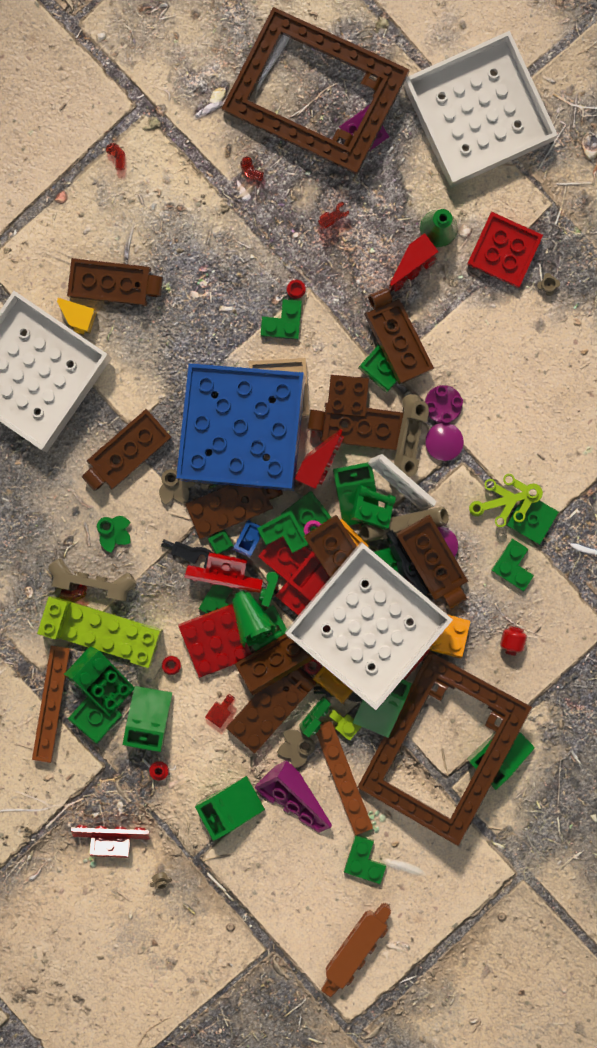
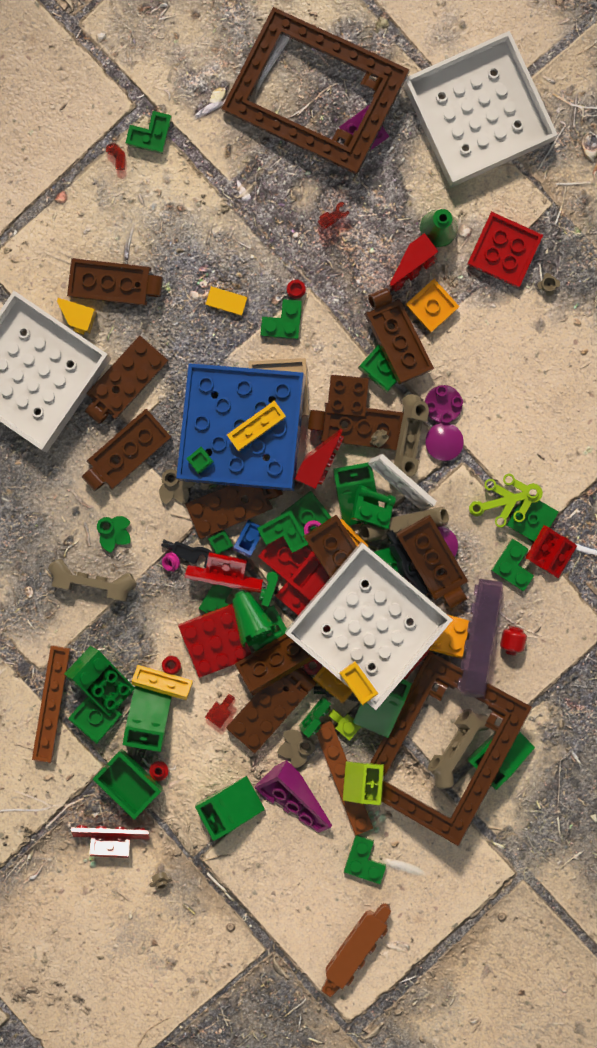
lime plate [37,596,163,668] -> none
clear red arm [60,584,87,602] -> none
clear red arm [240,156,264,182] -> none
none -> reddish brown hinge [85,335,169,425]
none -> green piece [92,749,163,820]
none -> green plate [125,111,172,154]
none -> yellow plate [132,665,193,700]
none -> dark pink plate [162,552,180,572]
none -> green tile [186,446,214,474]
none -> yellow tile [205,286,248,316]
none -> yellow plate [227,400,286,451]
none -> yellow tile [339,661,378,706]
none -> lime slope [343,761,384,805]
none -> dark tan plate [370,429,389,448]
none -> light orange plate [405,279,460,333]
none -> dark tan plate [428,709,489,789]
none -> clear purple brick [457,579,504,699]
none -> red slope [525,525,578,578]

